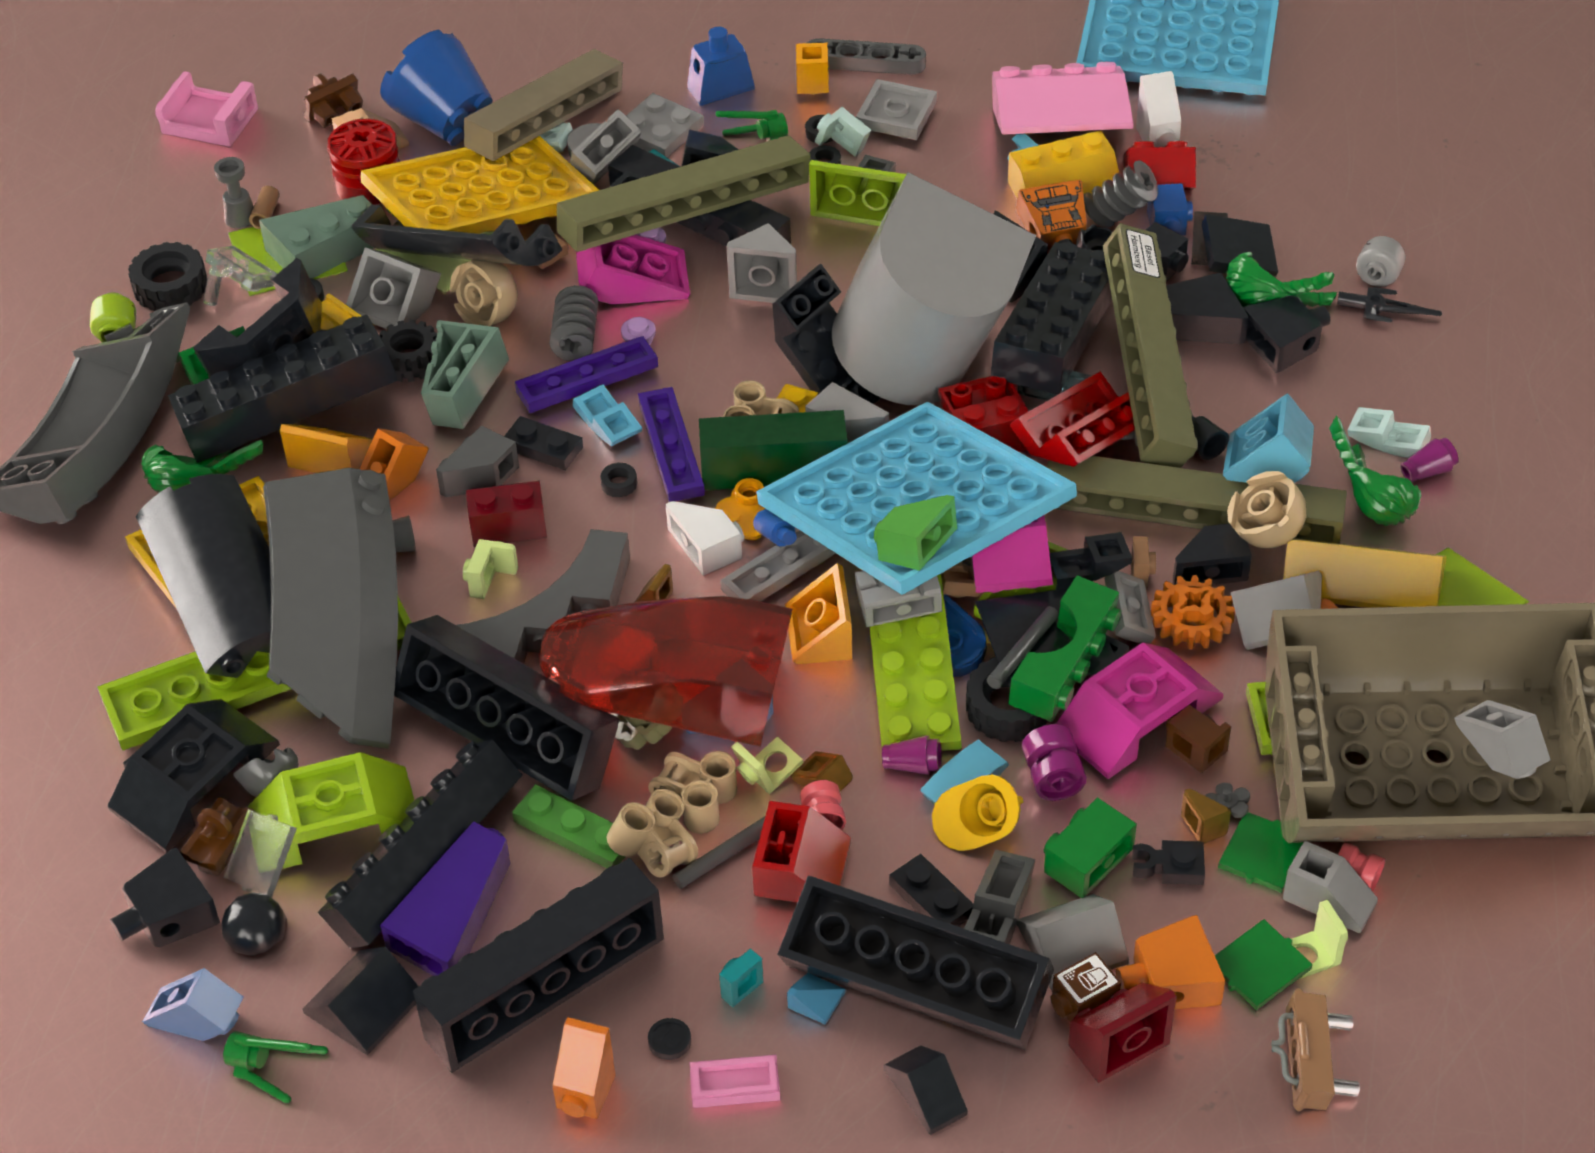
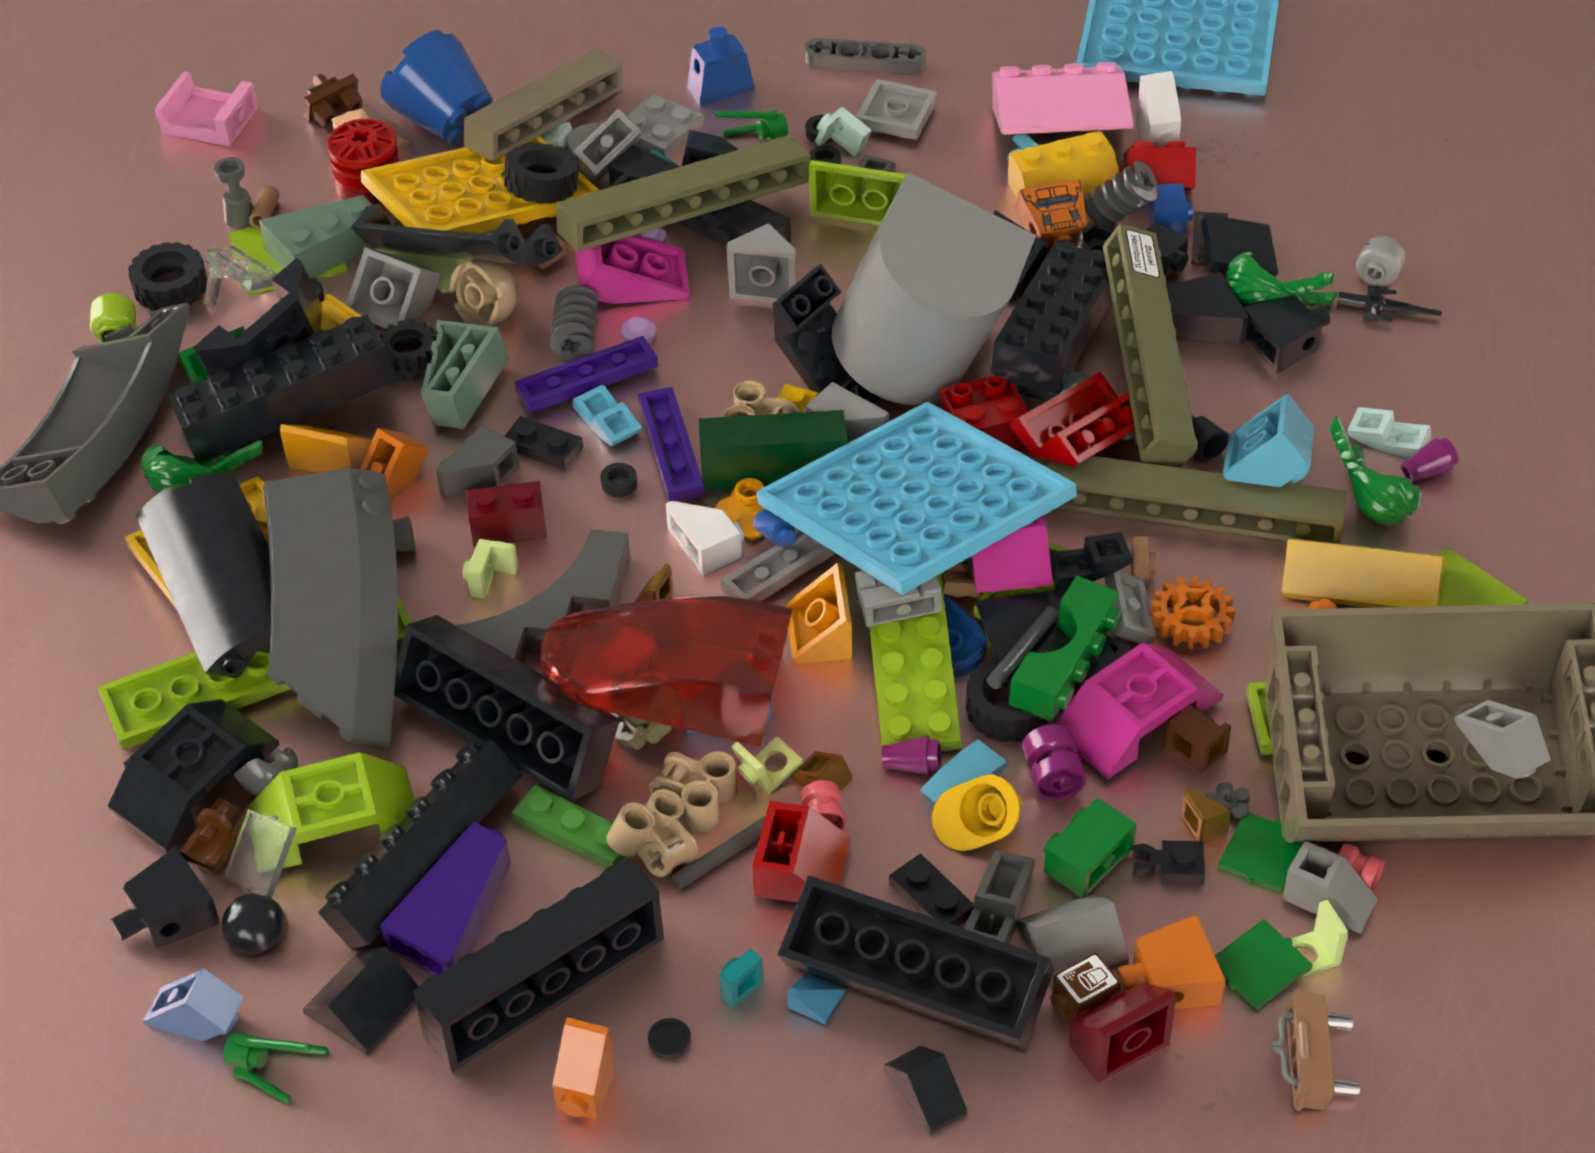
bright pink tile [689,1055,780,1108] -> none
light orange brick [796,43,829,95] -> none
bright green slope [874,495,957,571] -> none
black slope [1172,524,1252,585] -> none
tan cylinder [1227,471,1306,548] -> none
light grey slope [1230,571,1322,650] -> none
none -> black tyre [504,143,579,204]

